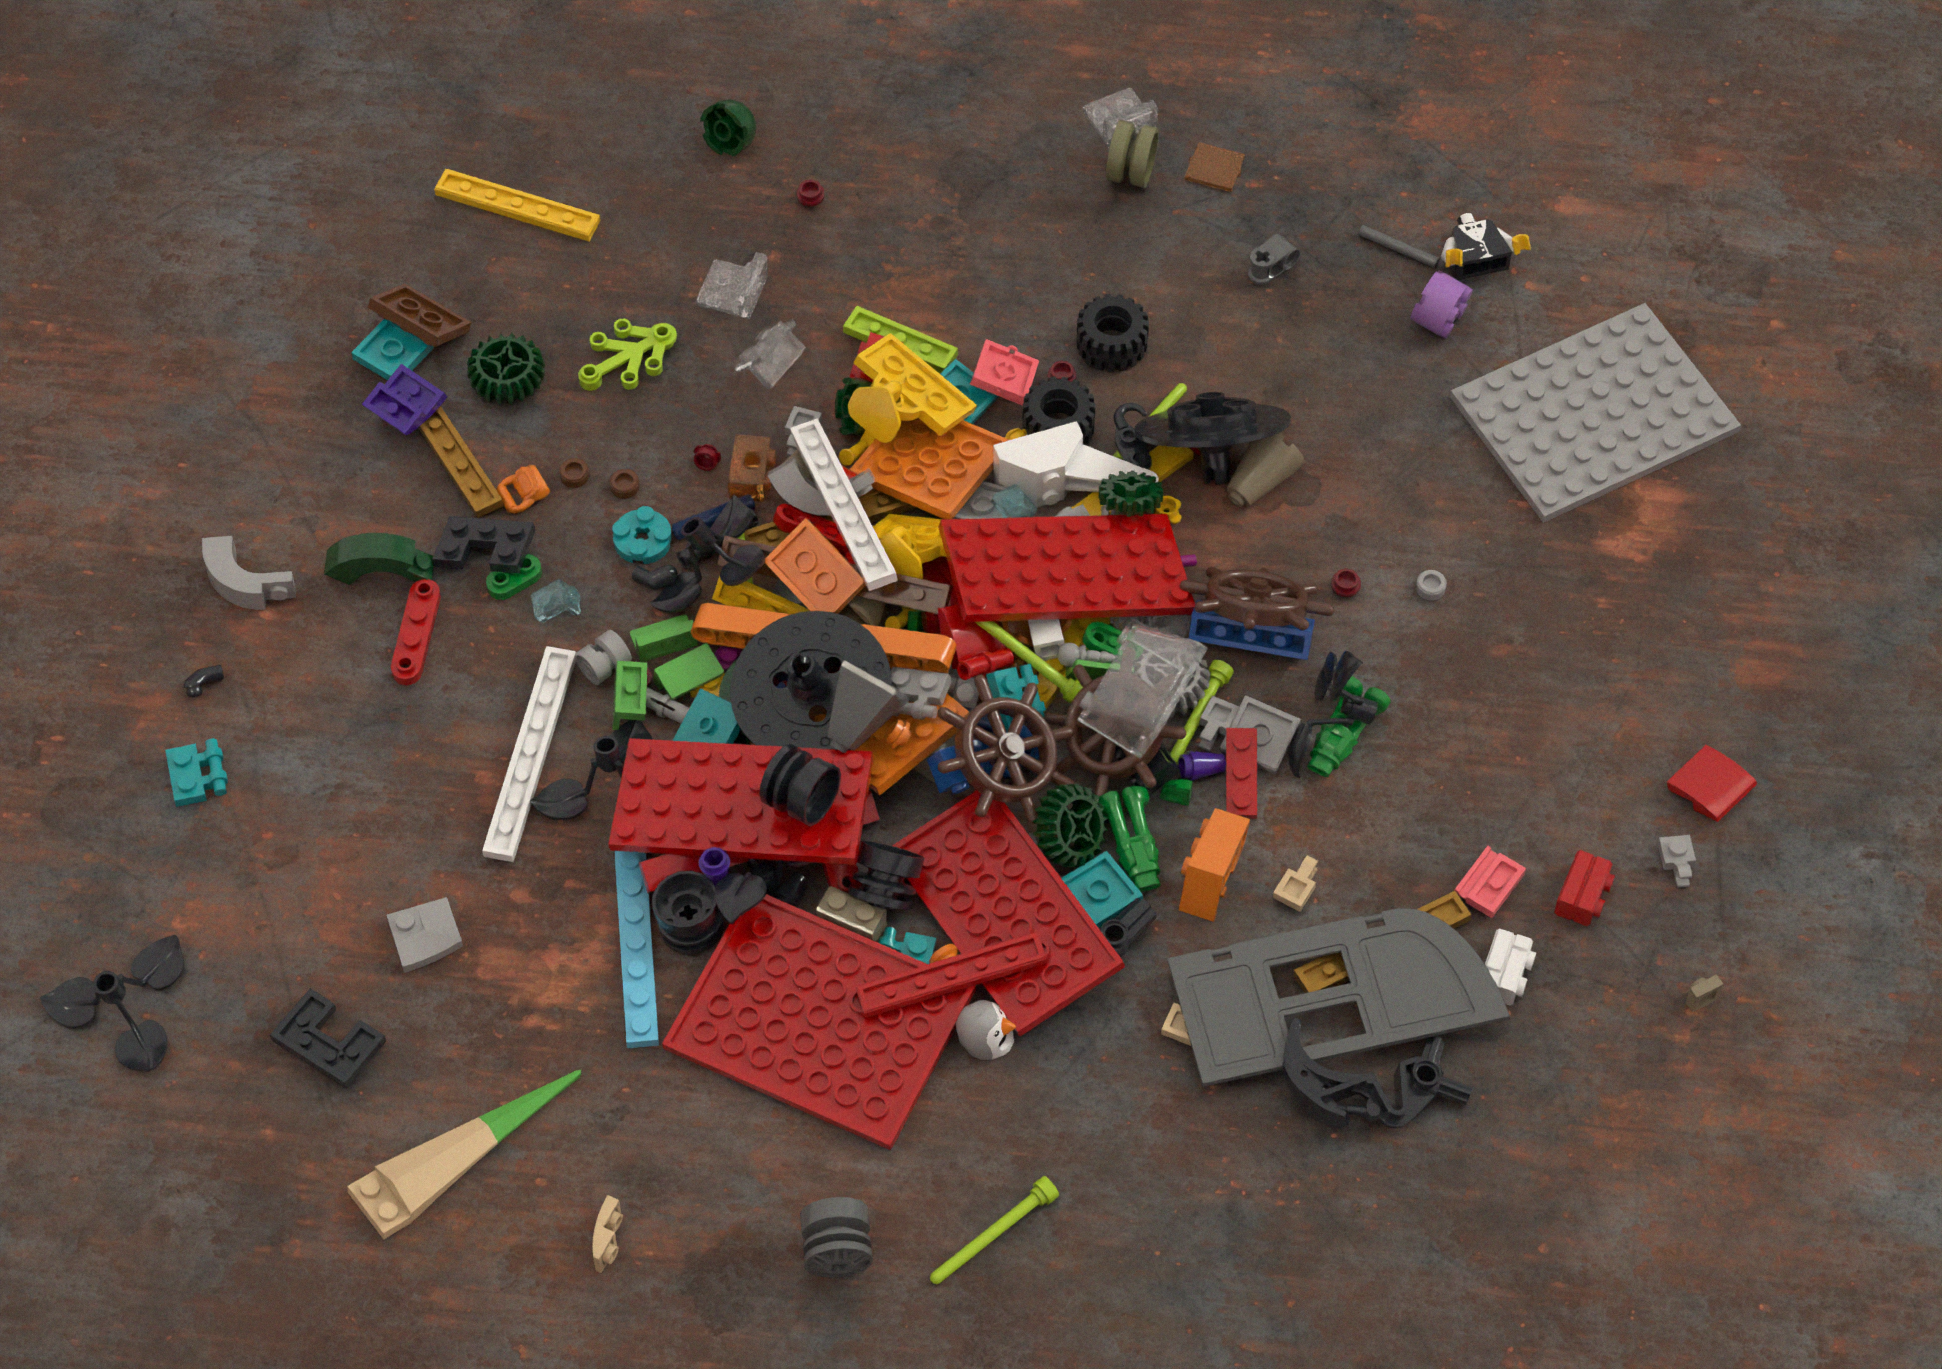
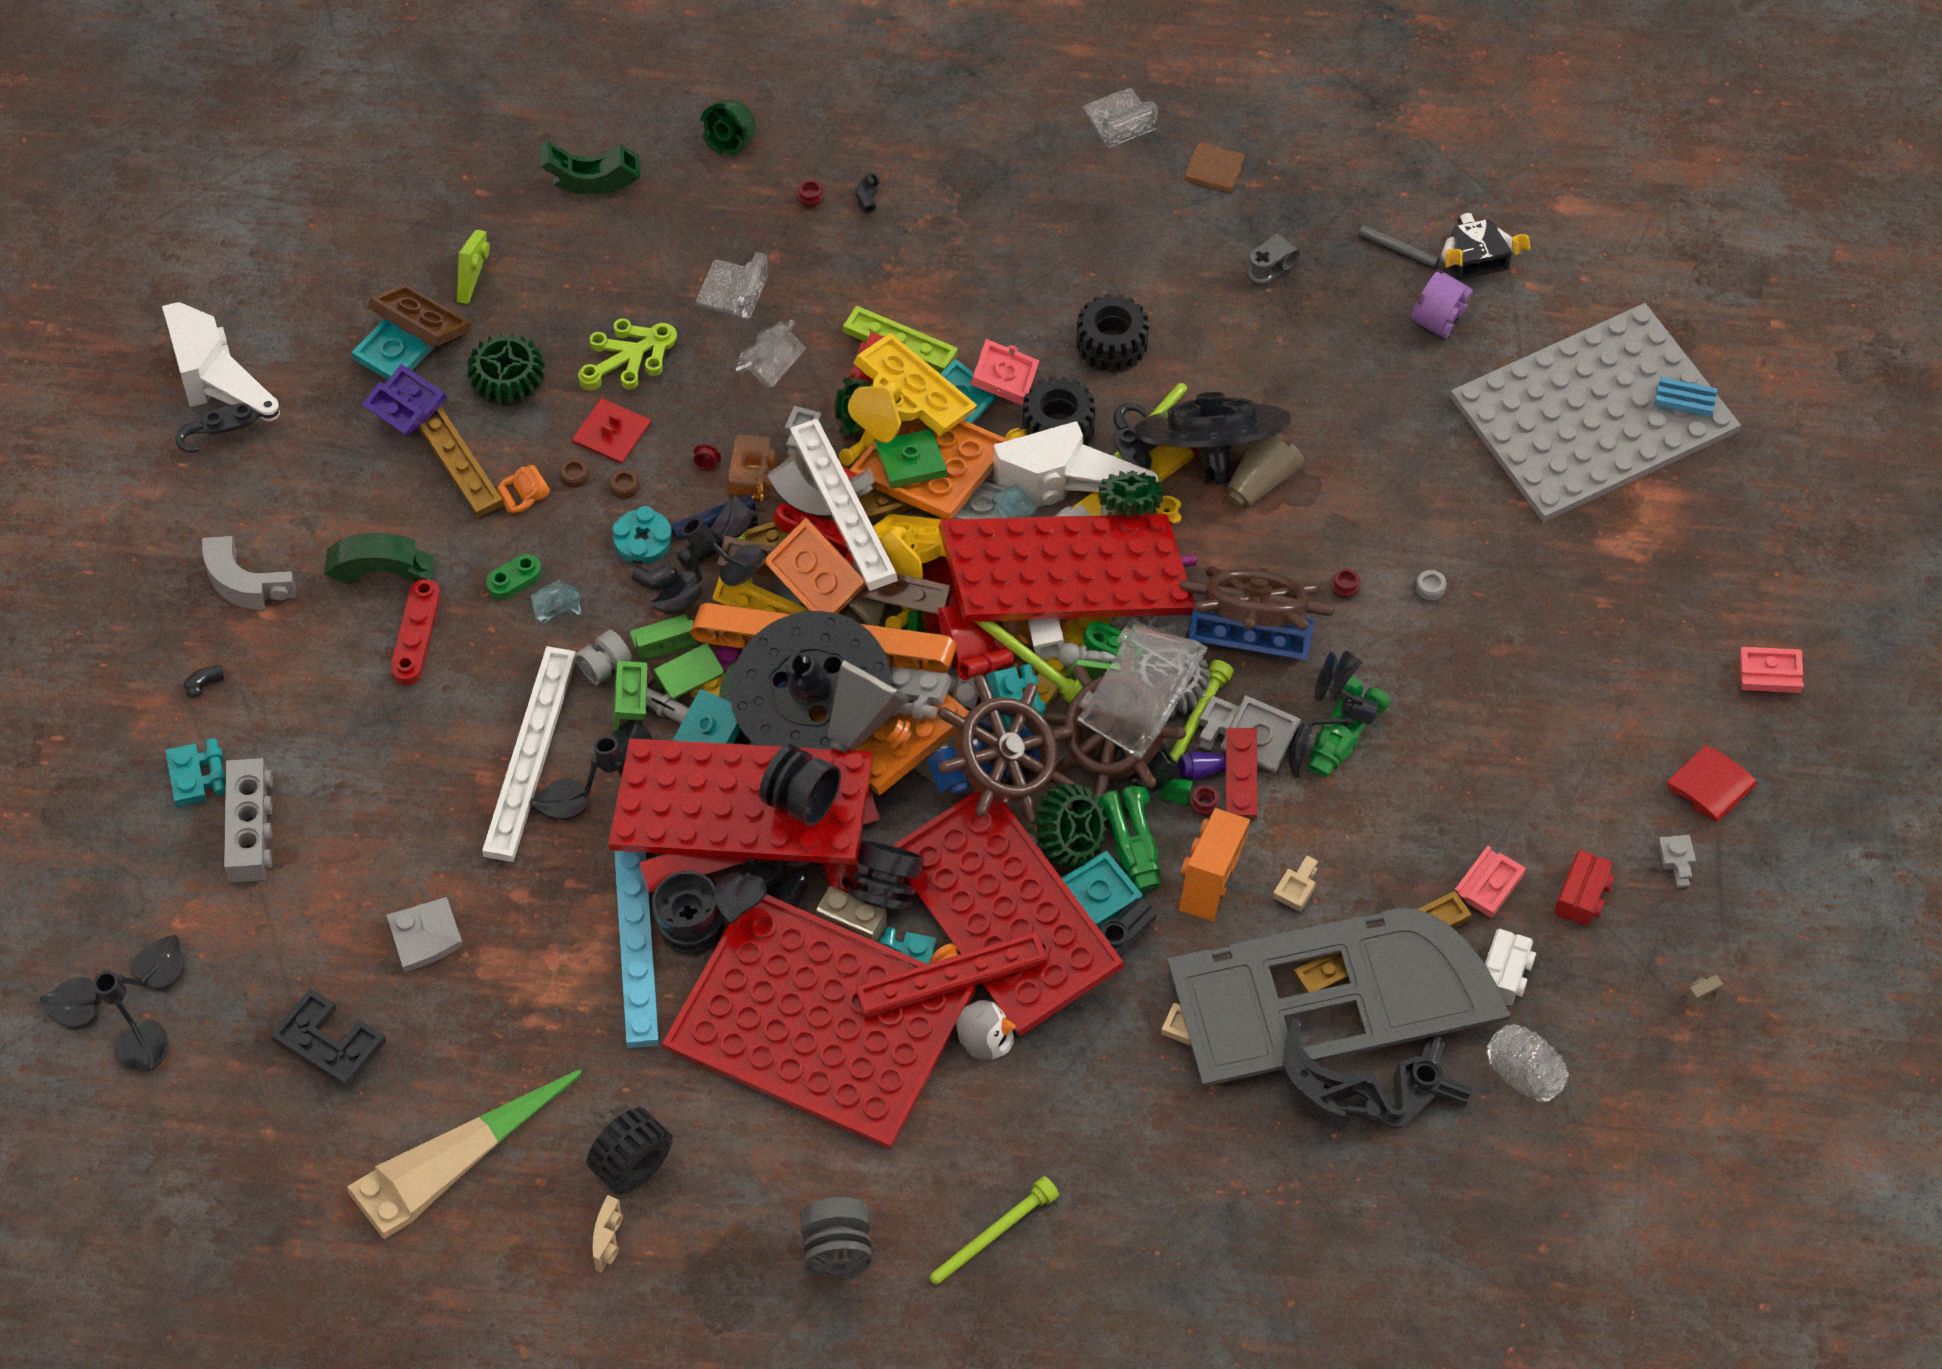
black plate [432,516,536,573] -> none
yellow tile [434,169,600,242] -> none
dark purple cone [699,847,730,887] -> none
dark red plate [1047,360,1076,382] -> none
olive wheel [1106,120,1159,188] -> none
none -> white slope [162,302,280,453]
none -> light grey brick [224,758,273,883]
none -> lime wing [457,230,490,304]
none -> dark green arch [540,140,640,194]
none -> red piece [572,398,652,464]
none -> black tyre [586,1107,673,1195]
none -> black arm [855,173,880,214]
none -> green plate [875,429,947,489]
none -> dark red plate [1190,785,1221,815]
none -> clear gear [1486,1024,1569,1102]
none -> dark azure tile [1654,377,1718,417]
none -> coral plate [1739,647,1804,693]

